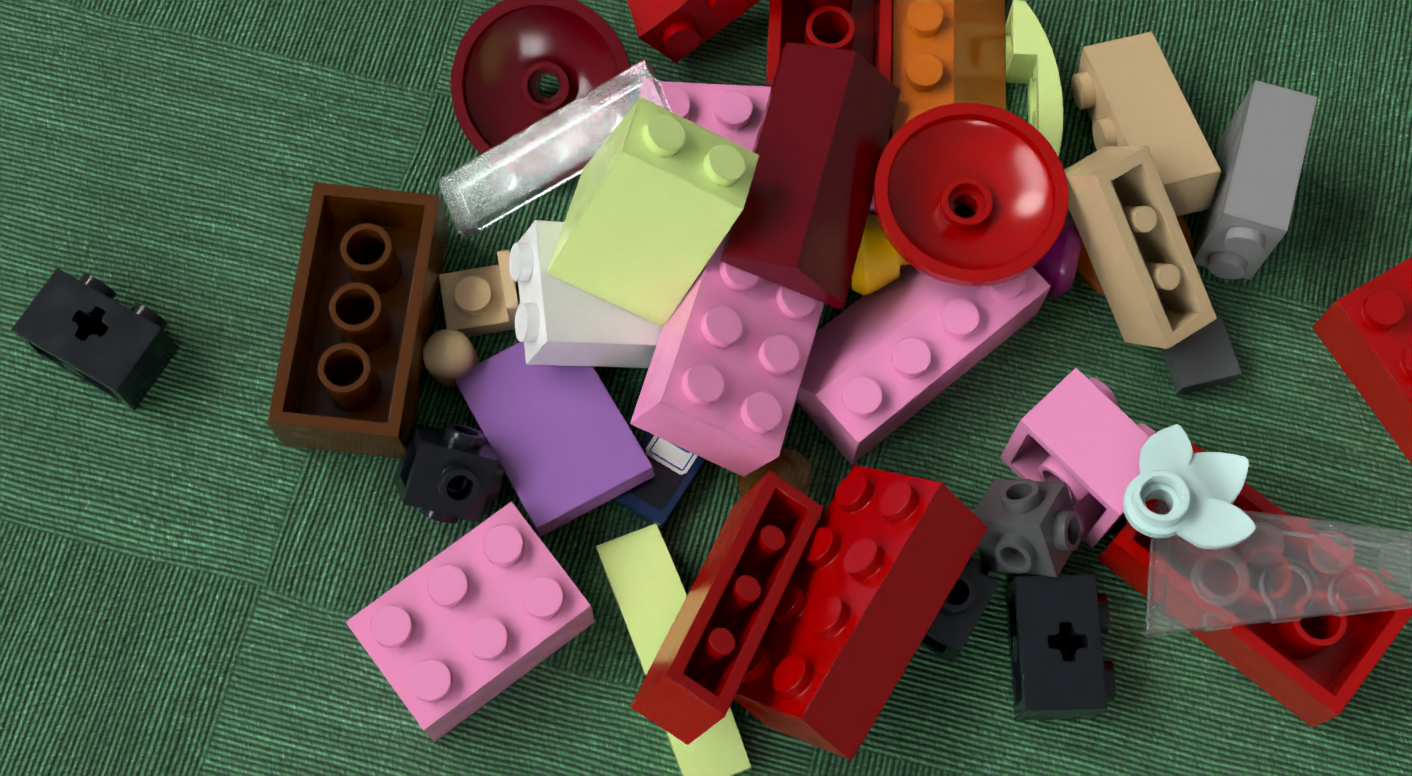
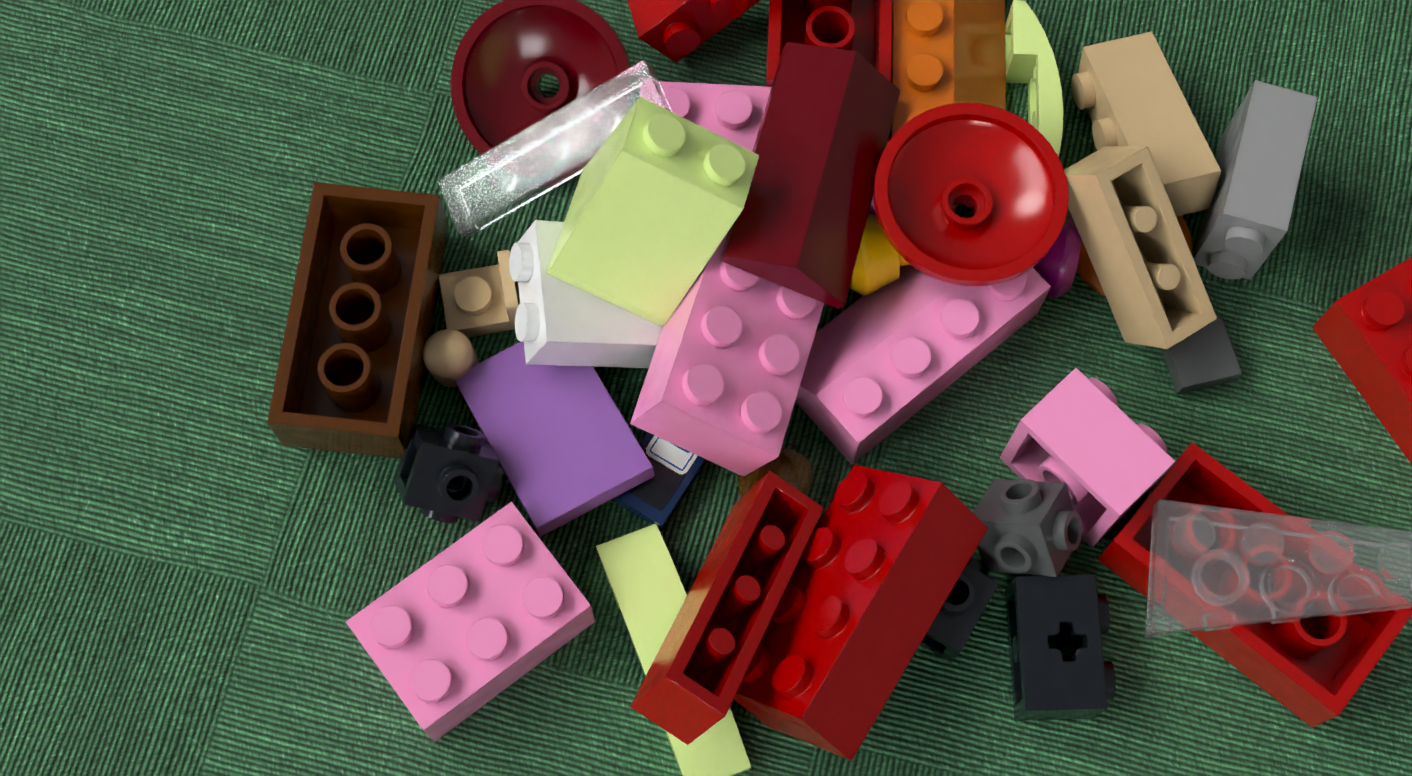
black brick [11,268,178,411] -> none
light aqua plate [1123,424,1256,550] -> none

